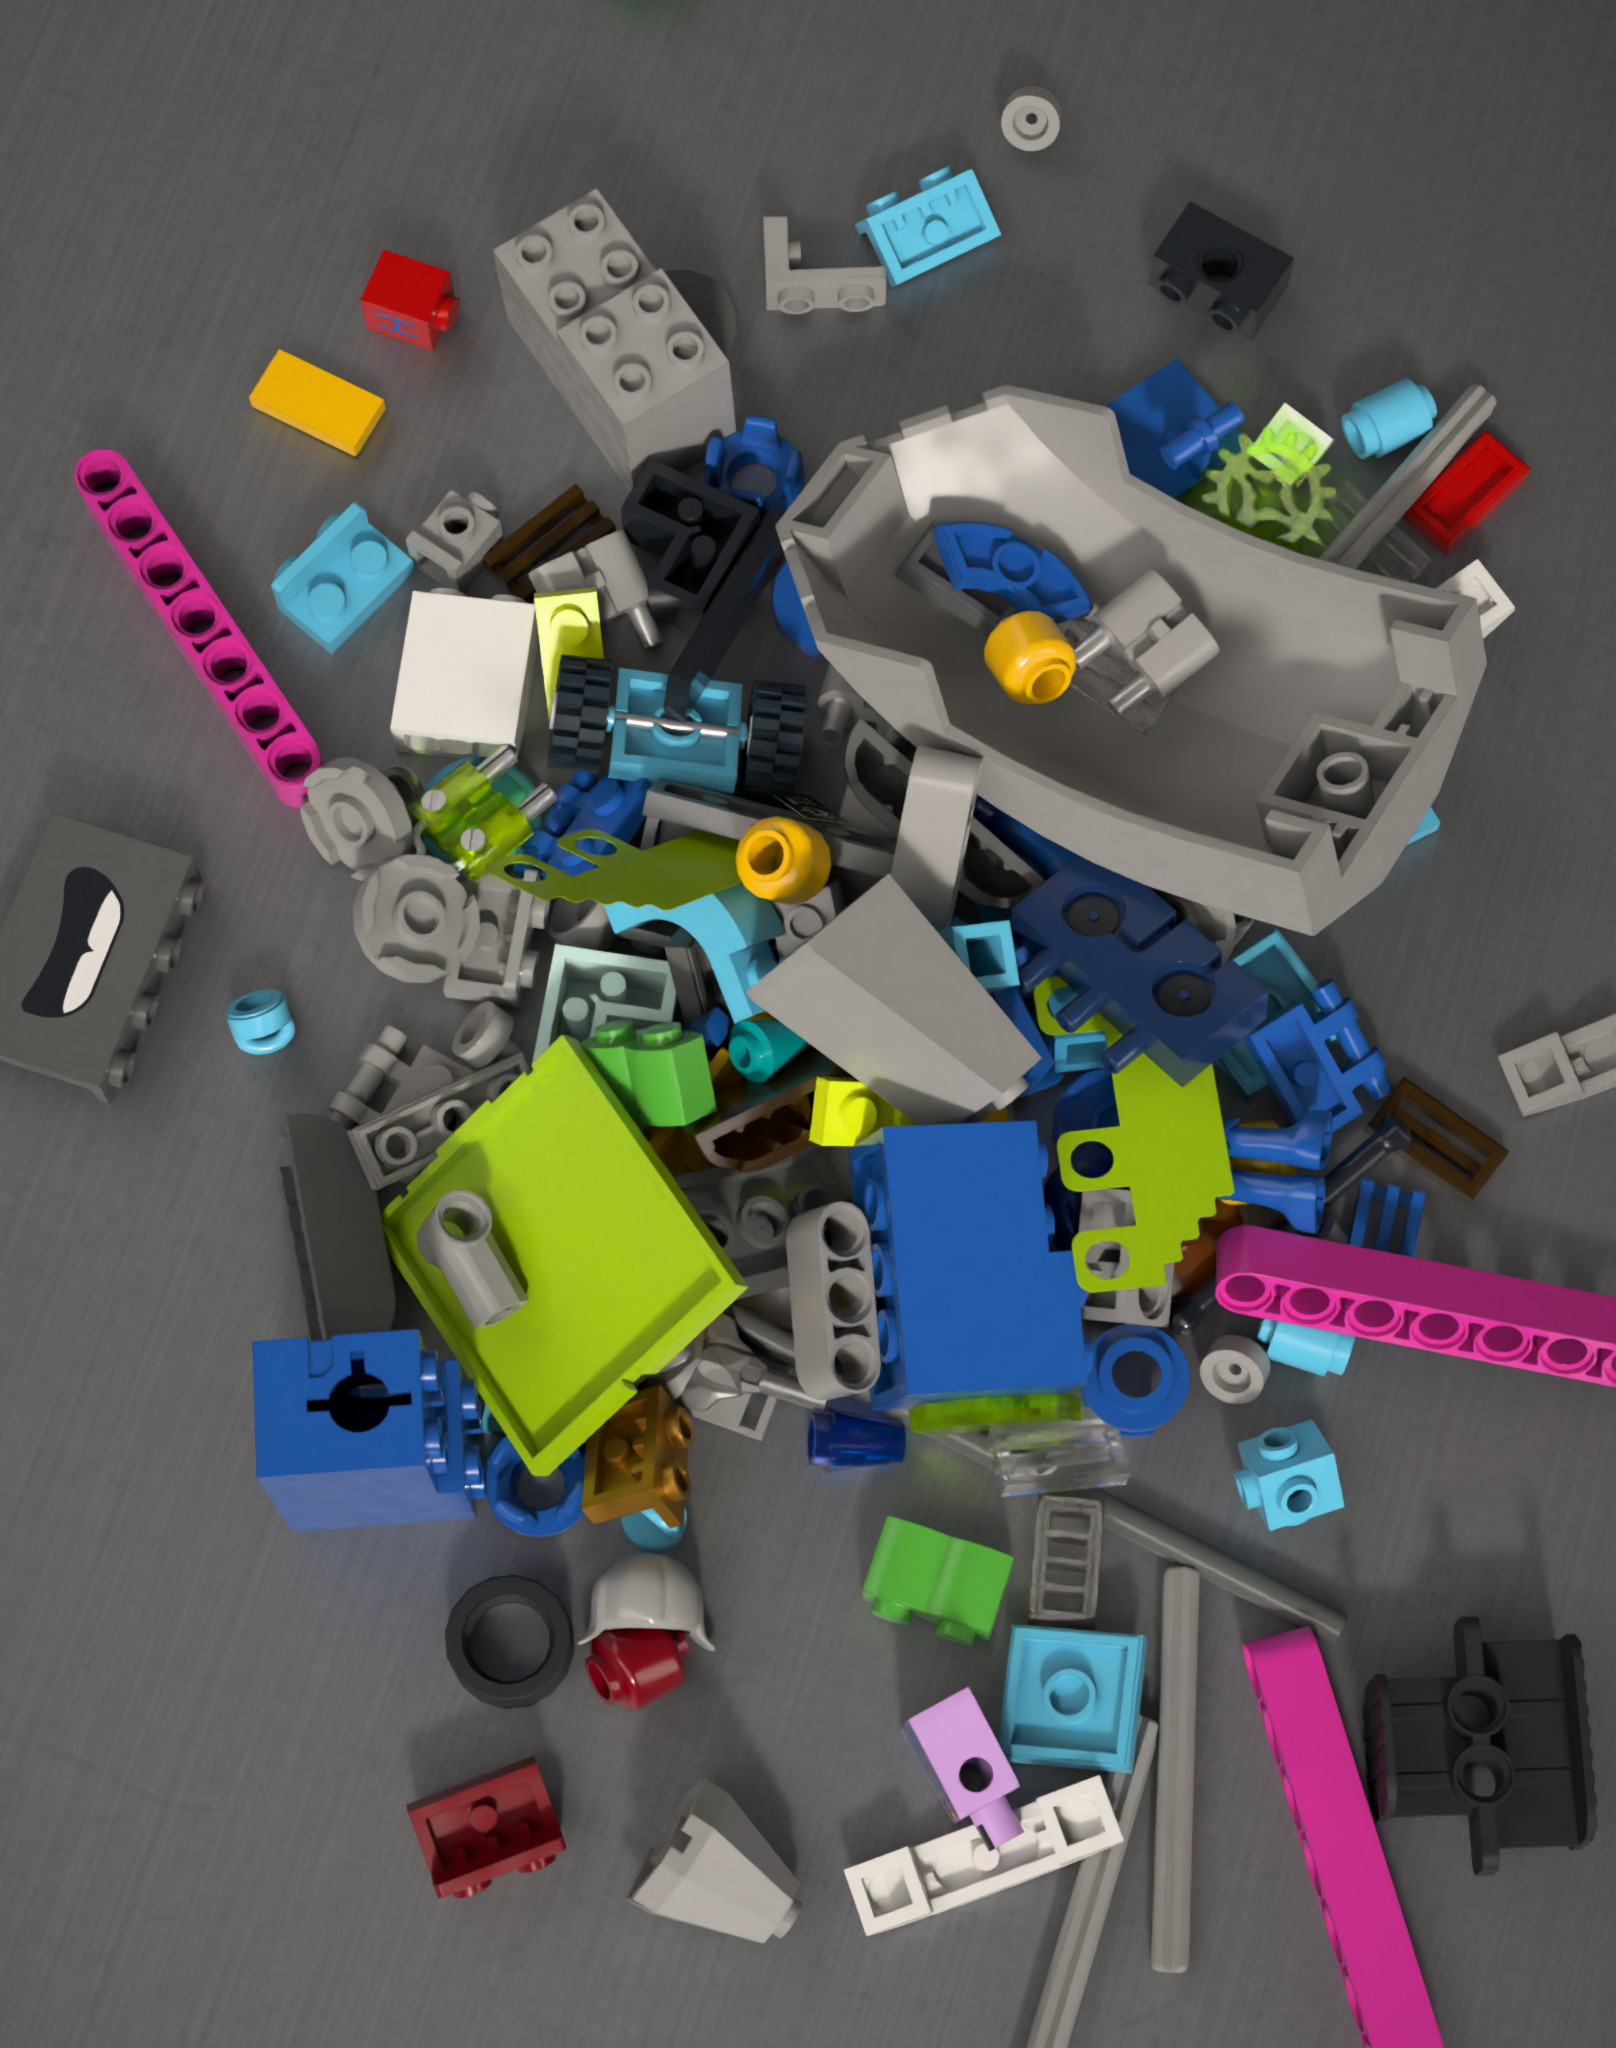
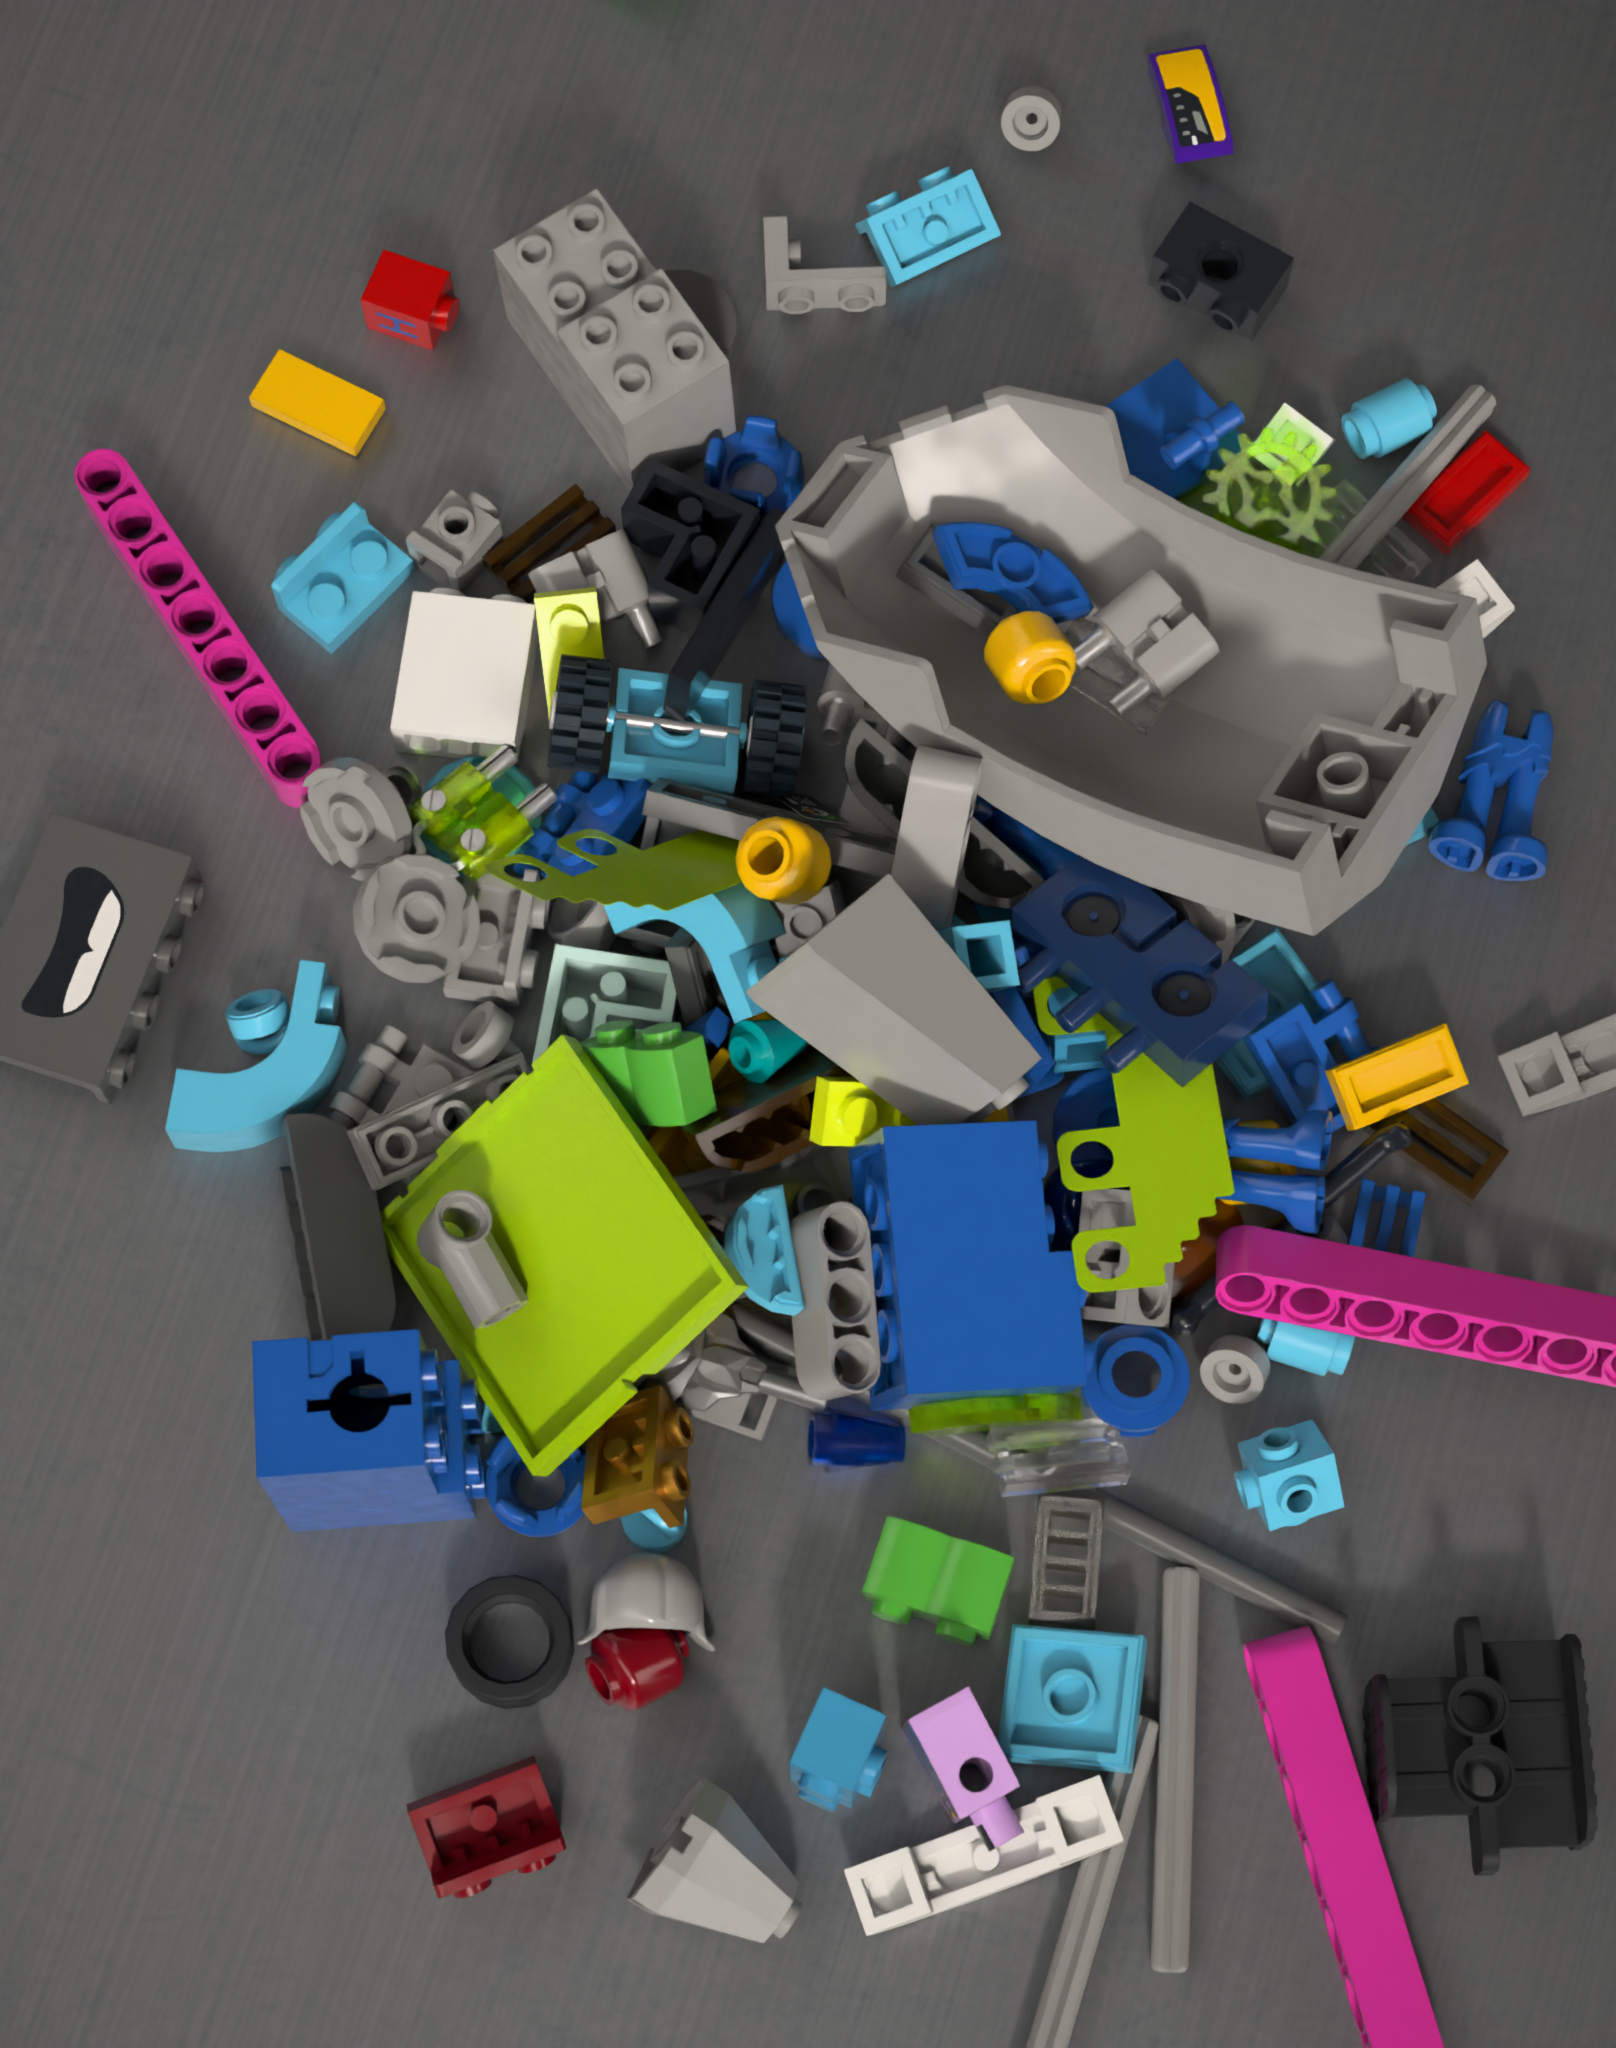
none -> medium azure arch [165,960,347,1152]
none -> medium azure tile [724,1185,805,1316]
none -> dark azure brick [789,1687,887,1812]
none -> slope [1148,44,1233,164]
none -> yellow tile [1325,1023,1469,1131]
none -> blue piece [1428,699,1554,881]

